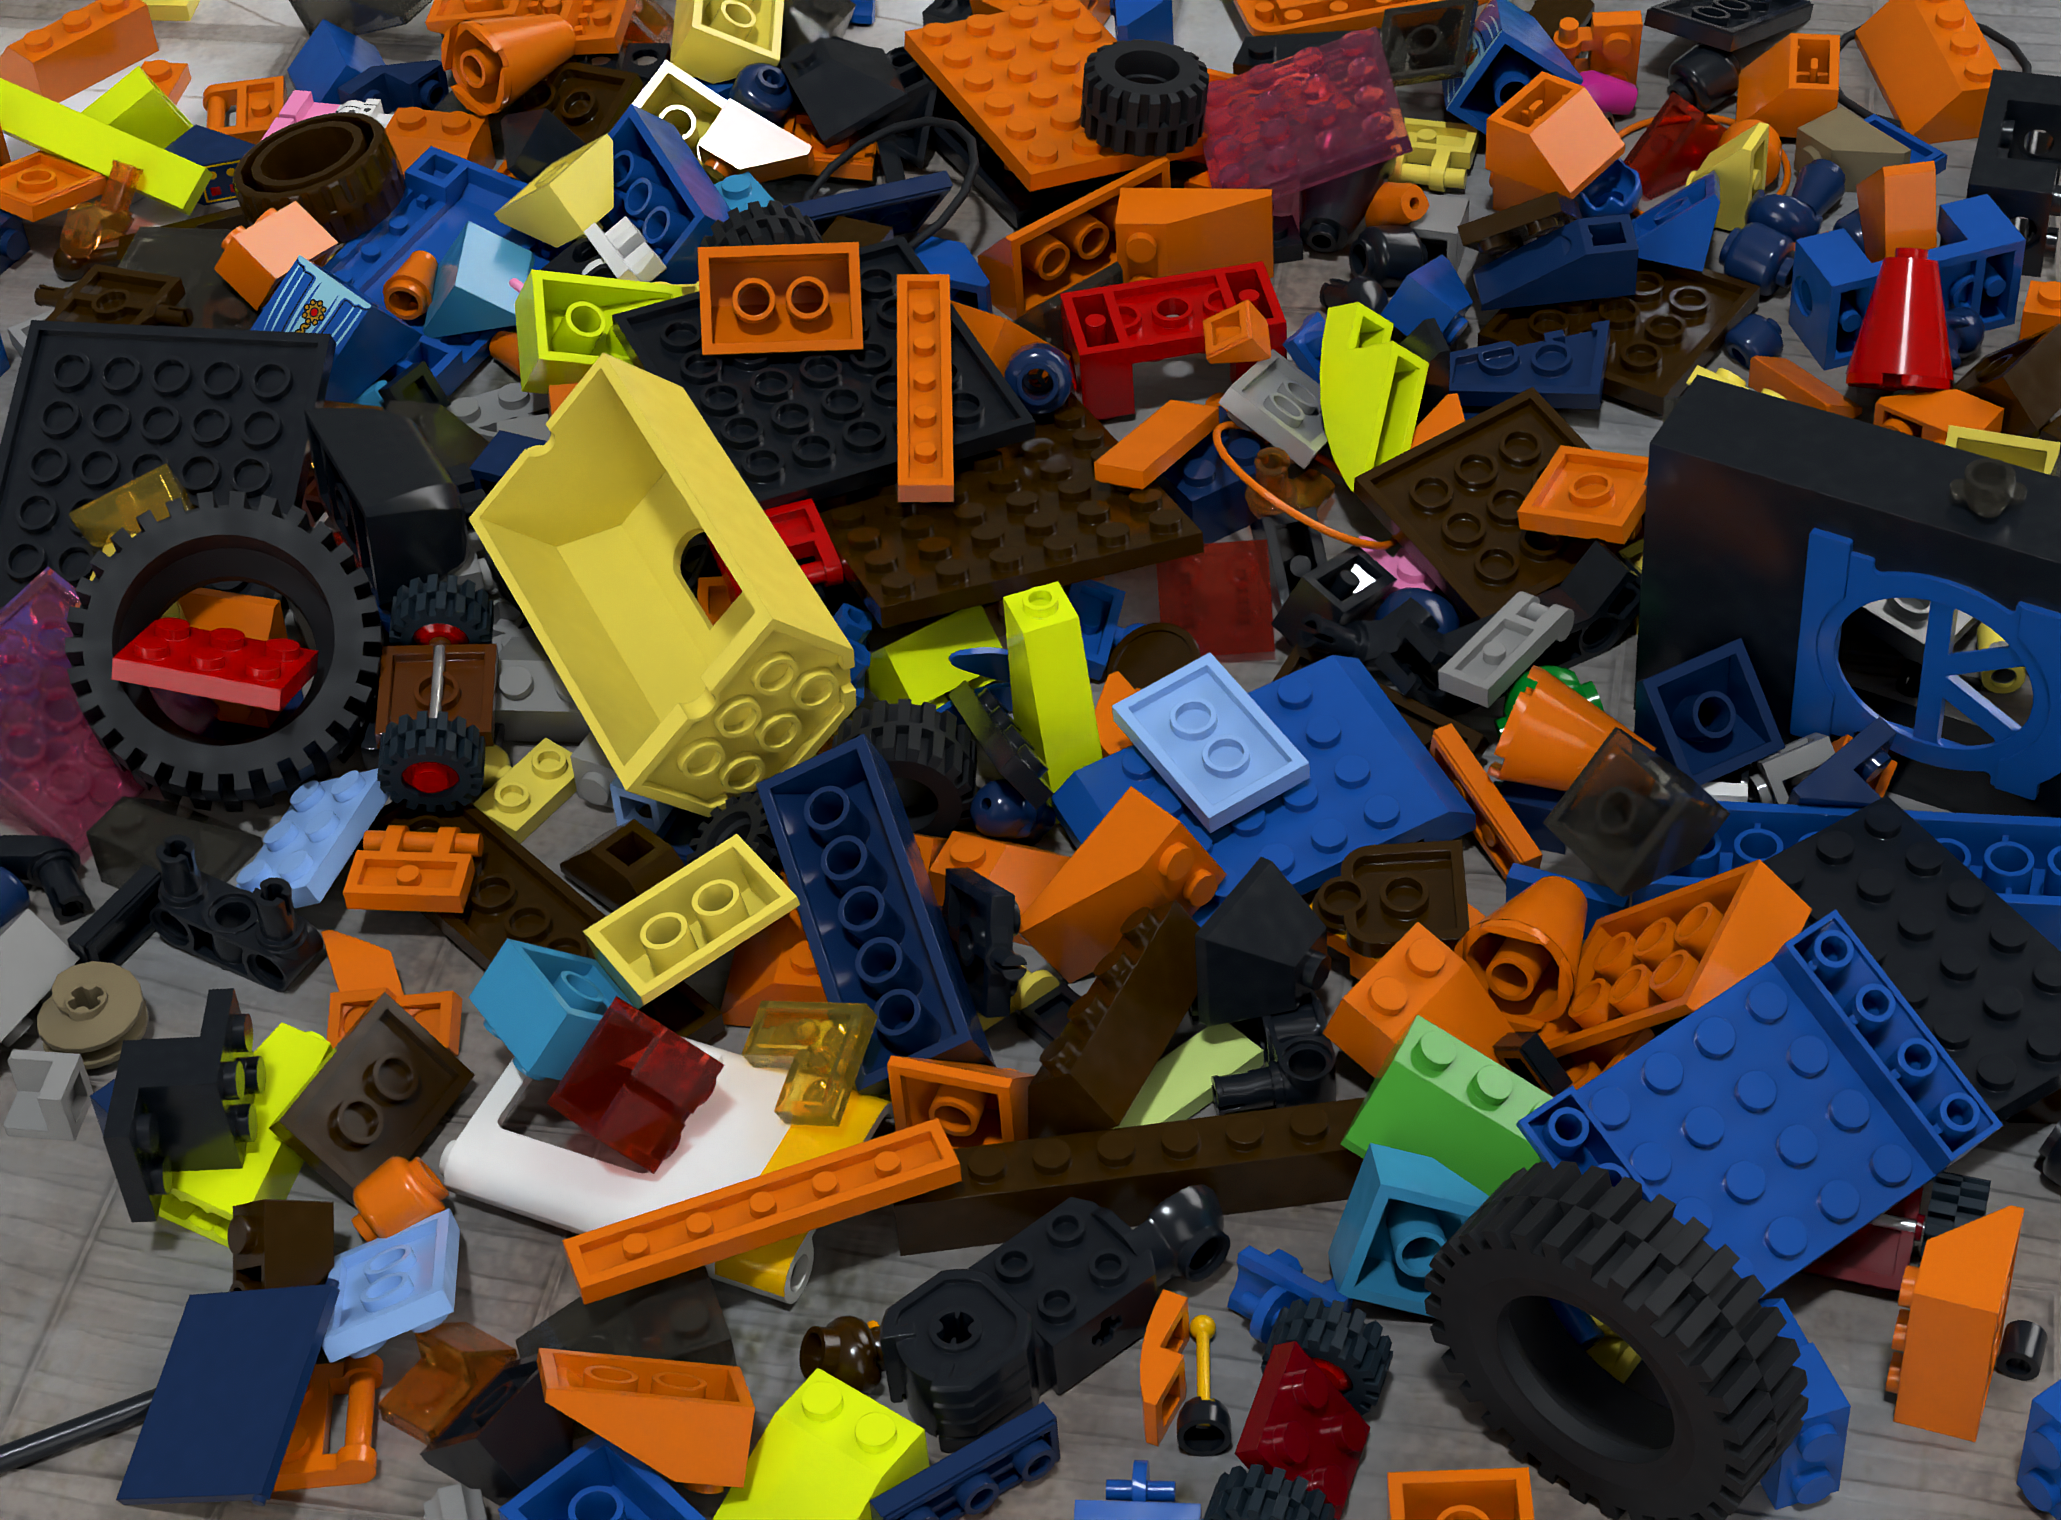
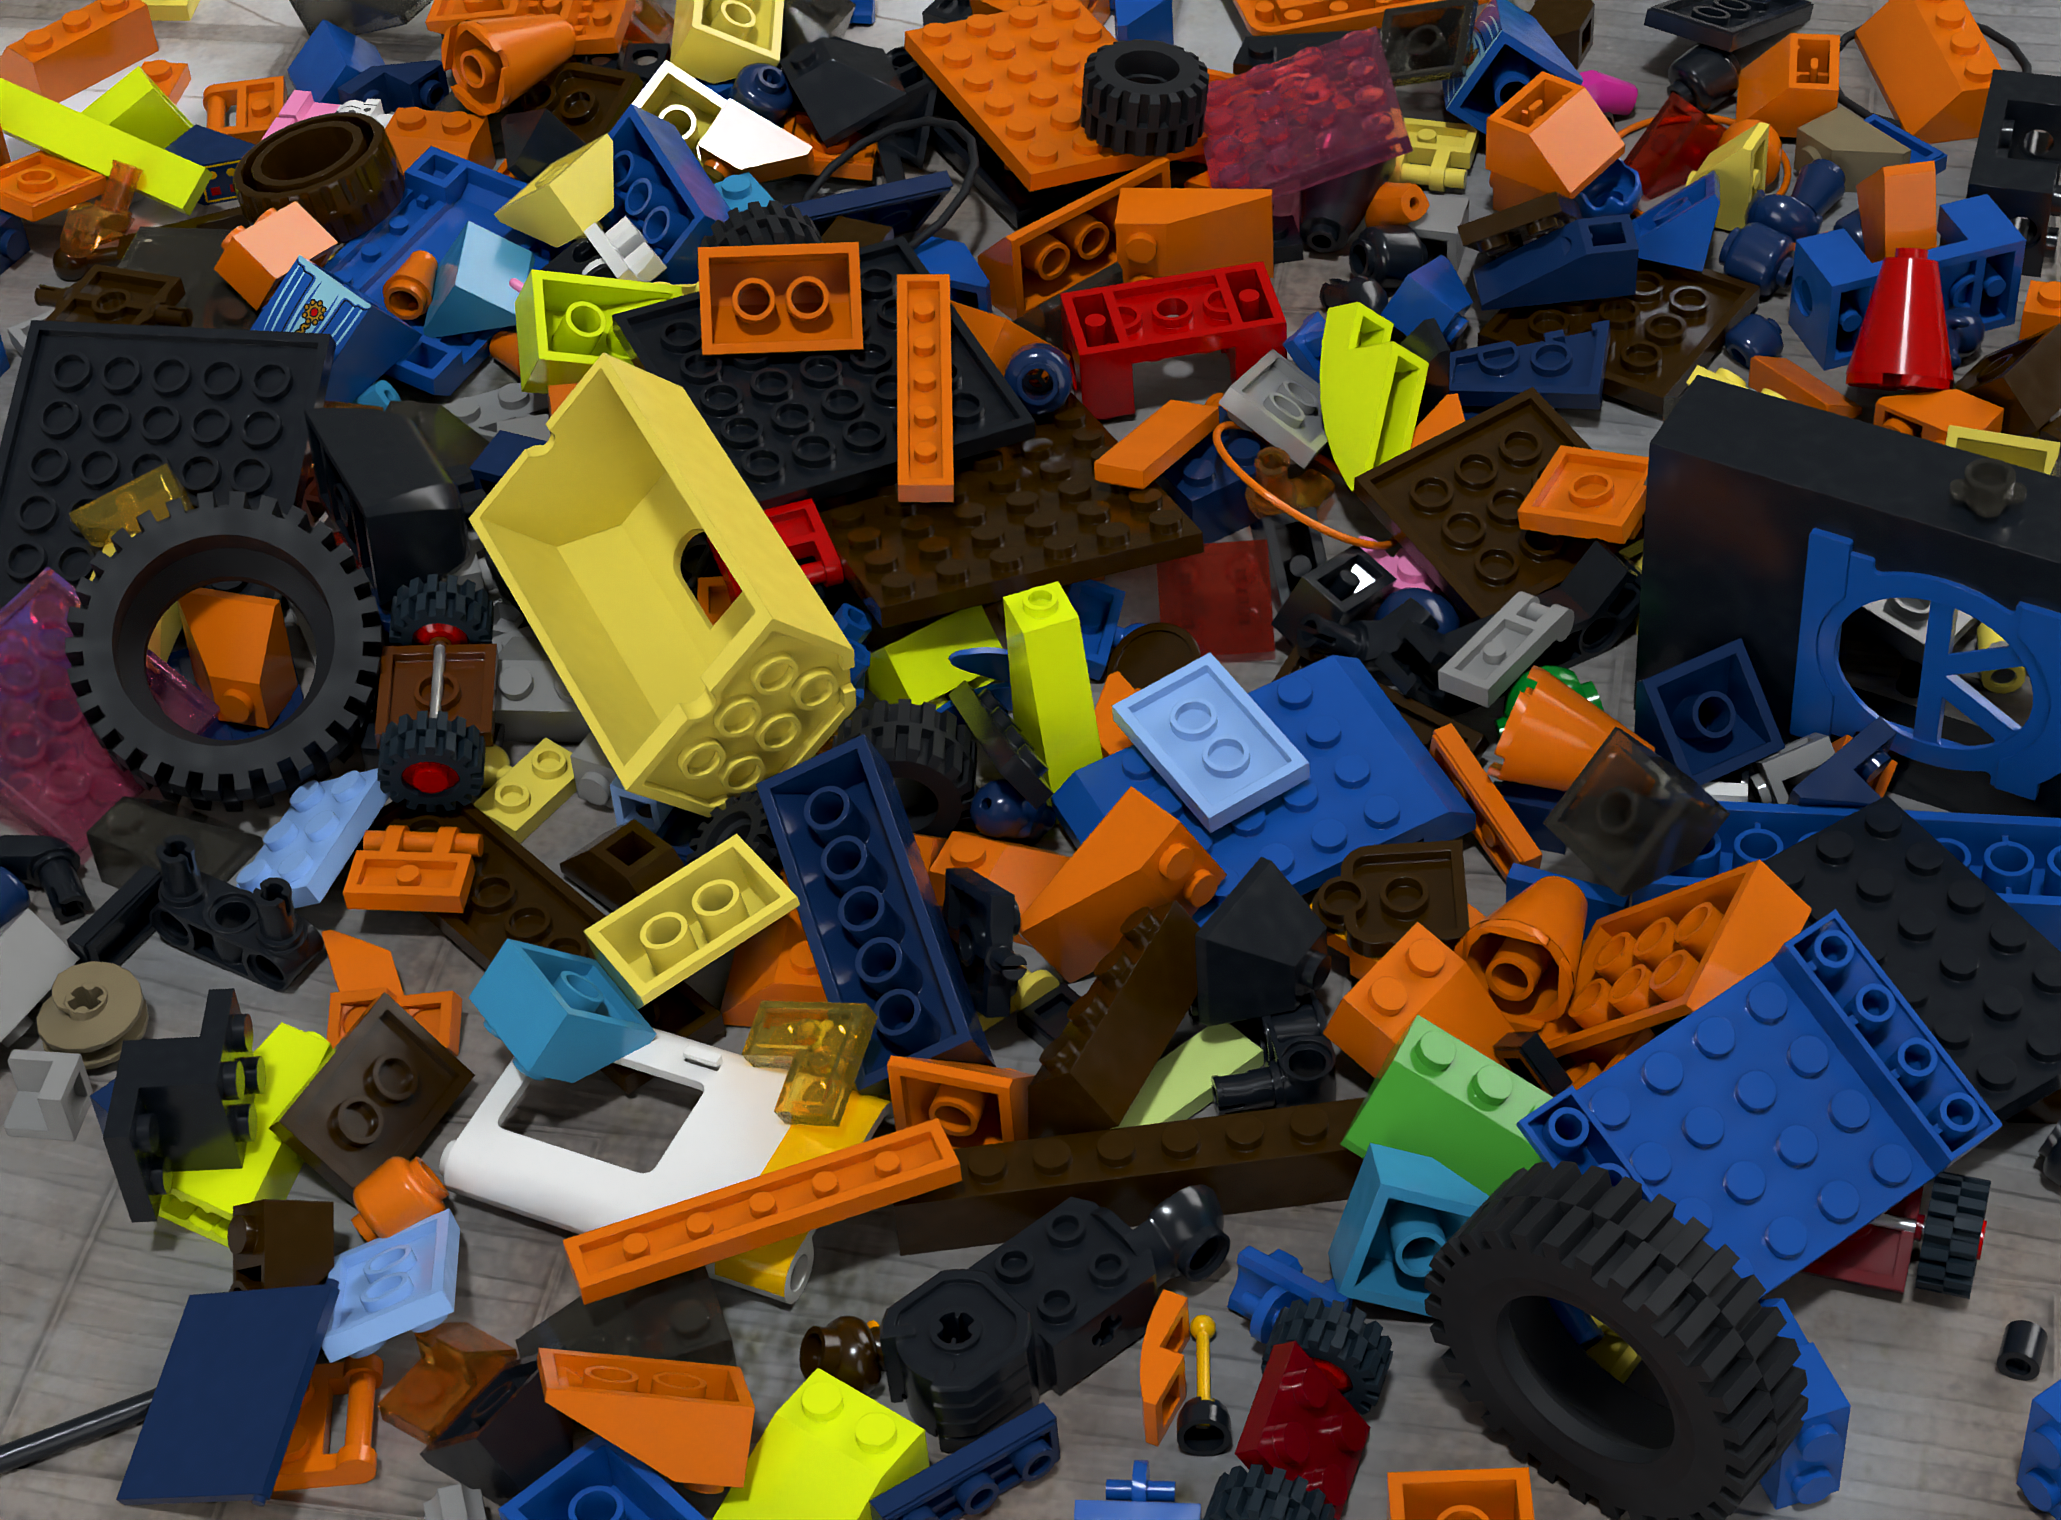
red plate [112,618,319,711] -> none
black tile [378,361,451,428] -> none
clear red piece [547,996,724,1174] -> none
orange slope [1203,299,1271,364] -> none
orange plate [1553,10,1643,86] -> none
orange slope [1885,1205,2025,1442] -> none

